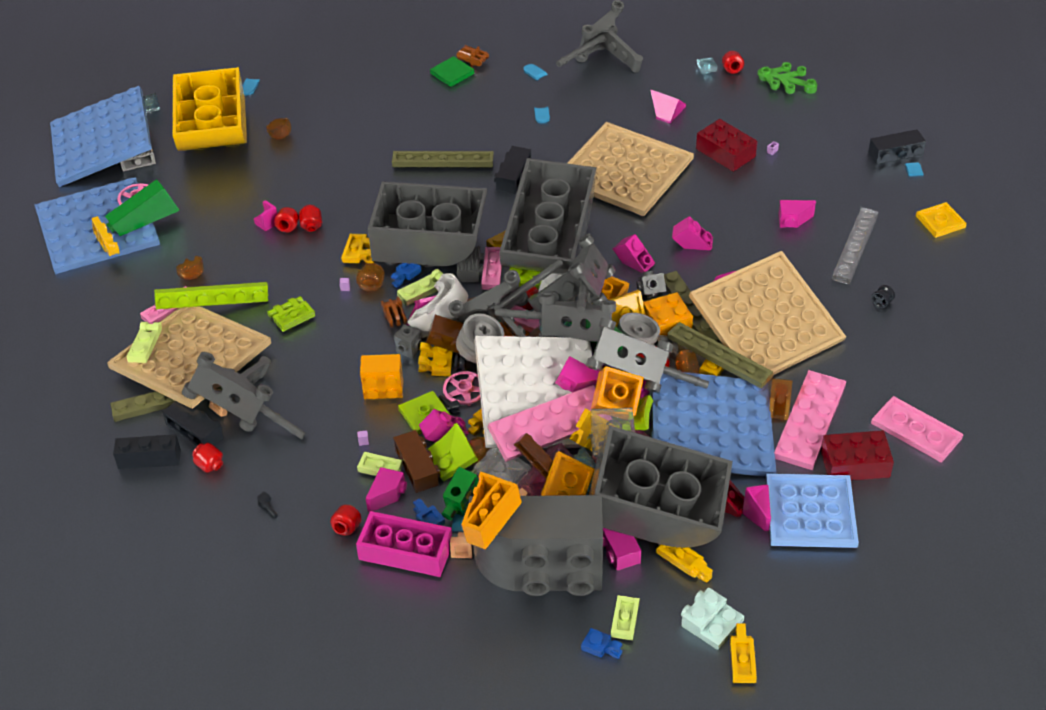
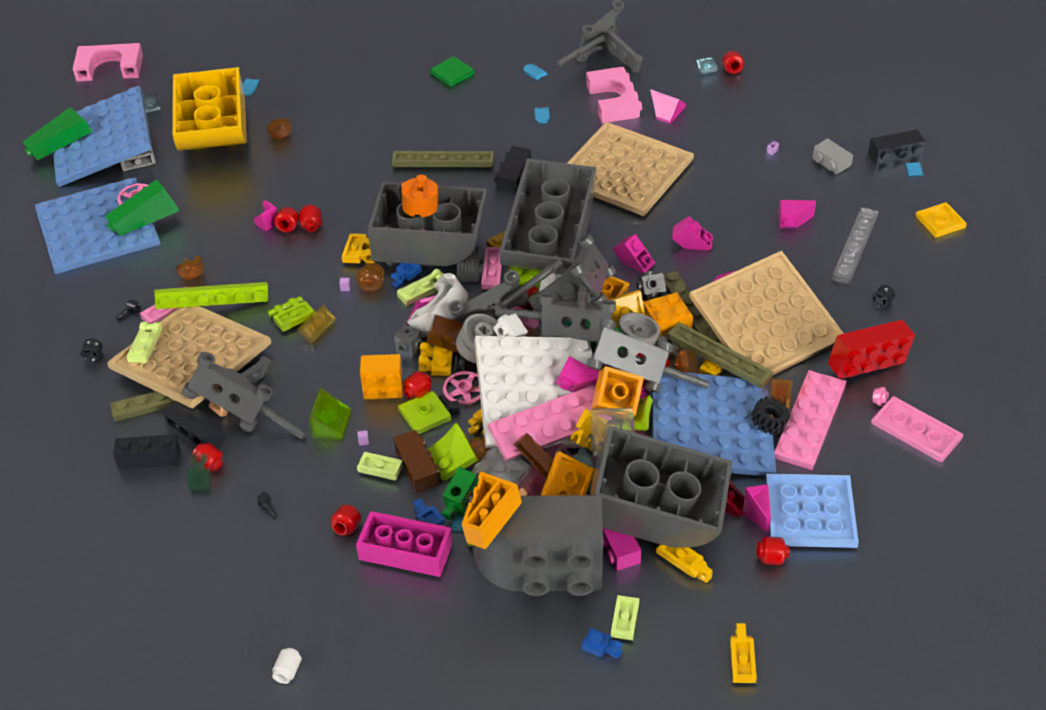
yellow hinge [91,216,120,256] -> none
dark pink slope [366,467,407,512] -> none
dark orange arm [381,297,408,328] -> none
dark pink slope [419,409,469,443] -> none
light nougat tile [450,532,473,559] -> none
dark orange arm [456,45,489,67] -> none
light aqua plate [681,587,744,650] -> none
dark red brick [696,119,757,172] -> none
bright green plant [758,62,818,94] -> none
dark red brick [820,430,894,481] -> none
none -> green slope [22,107,92,161]
none -> bright pink arch [73,43,143,81]
none -> black wheel [80,338,103,362]
none -> black hand [116,300,141,320]
none -> clear green plate [188,454,210,490]
none -> white brick [272,648,302,684]
none -> clear yellow plate [298,305,336,343]
none -> clear neon green slope [309,388,351,440]
none -> orange brick [401,175,438,217]
none -> red head [403,371,432,399]
none -> white brick [493,314,528,337]
none -> bright pink arch [586,67,642,123]
none -> black tyre [751,396,791,435]
none -> red head [756,536,790,565]
none -> light grey brick [813,138,853,174]
none -> red brick [828,320,915,379]
none -> bright pink plate [873,387,889,407]

